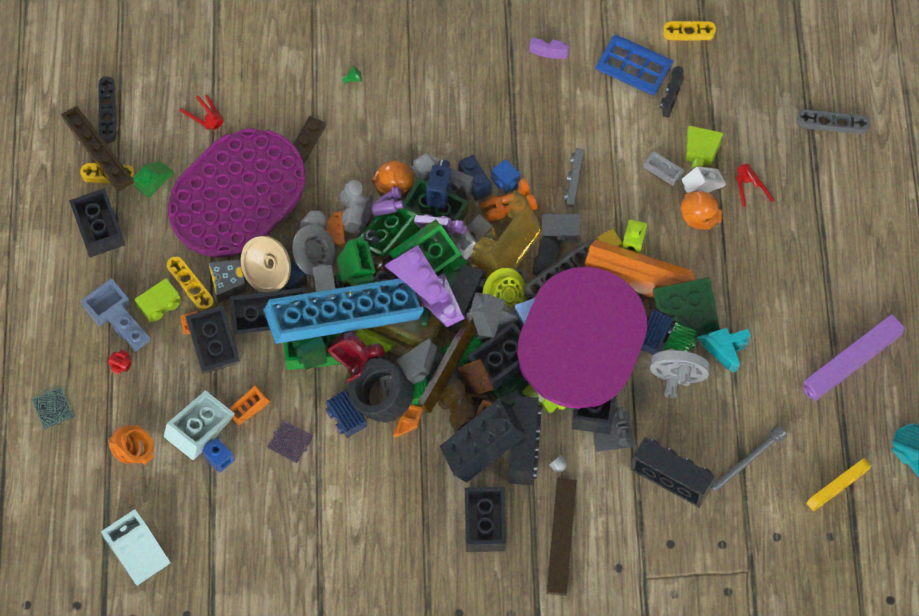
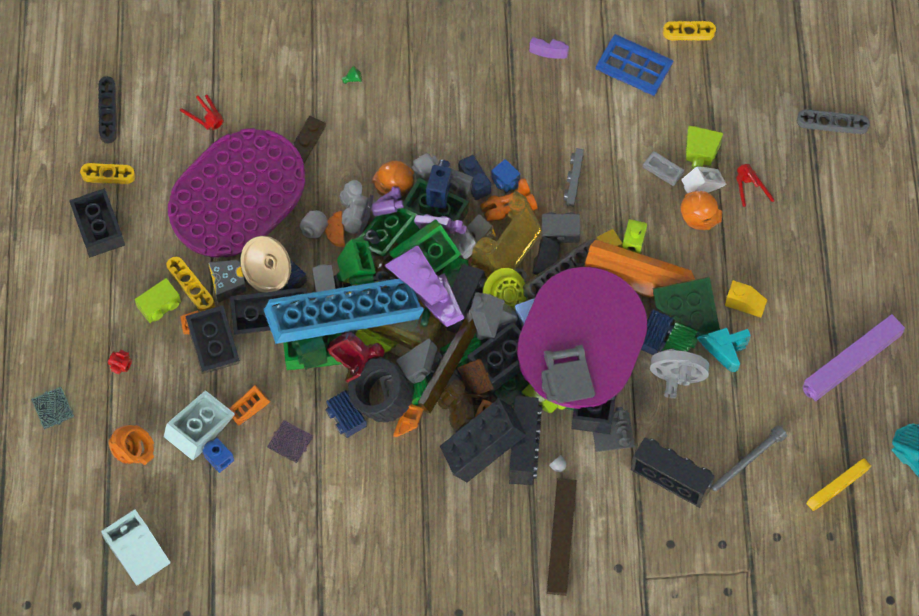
dark brown plate [61,106,134,192] -> none
sand blue plate [81,278,151,352] -> none
green slope [133,161,174,198] -> none
light grey wheel [292,225,336,277] -> none
black brick [465,487,506,552] -> none
black hinge [660,66,684,118] -> none
none -> dark grey piece [541,345,595,403]
none -> yellow slope [725,280,767,318]

